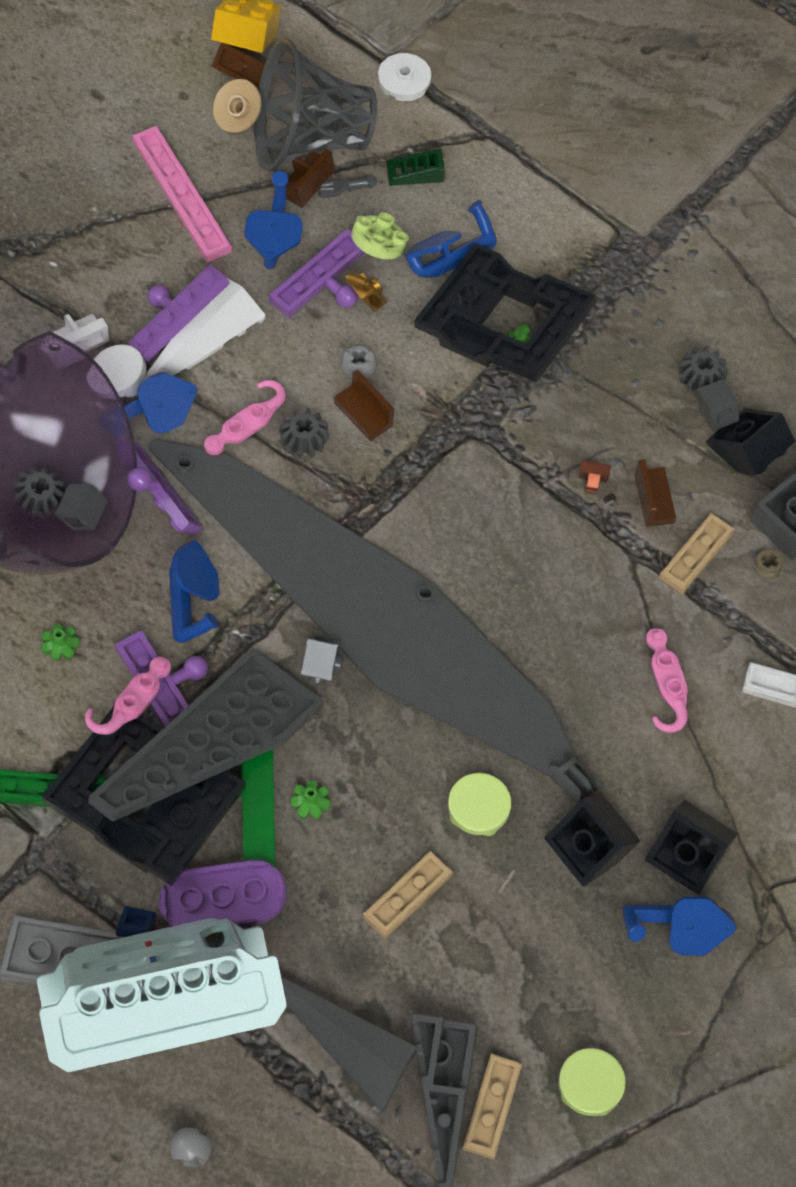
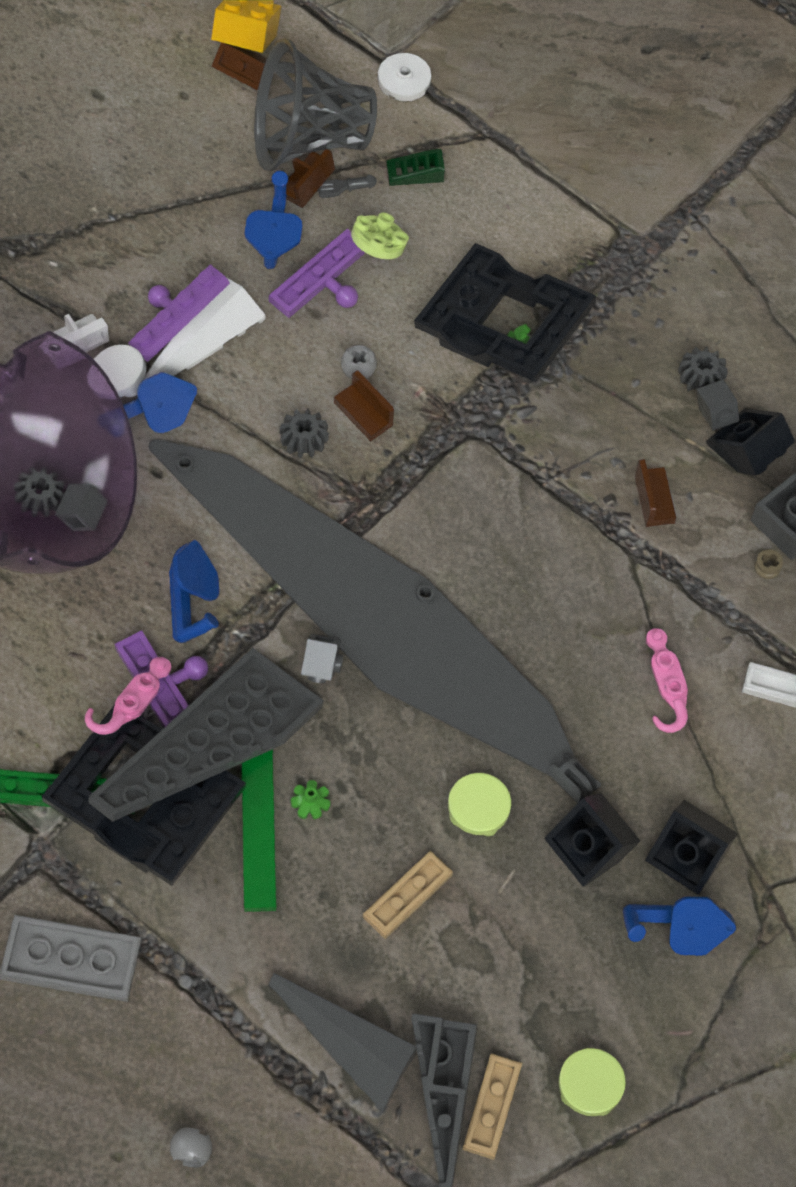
light aqua piece [37,918,287,1072] -> none
bright green plant [41,623,80,661] -> none
medium lavender plate [116,438,203,535] -> none
dark blue tile [116,906,156,937] -> none
bright pink tile [132,125,232,262] -> none
medium lavender tile [159,860,287,927] -> none
bright pink piece [204,380,286,455] -> none
tan dish [213,79,262,133] -> none
pearl gold piece [345,272,387,312] -> none
blue piece [405,200,497,278] -> none
copper tile [578,460,611,494] -> none
tan tile [659,513,735,595] -> none

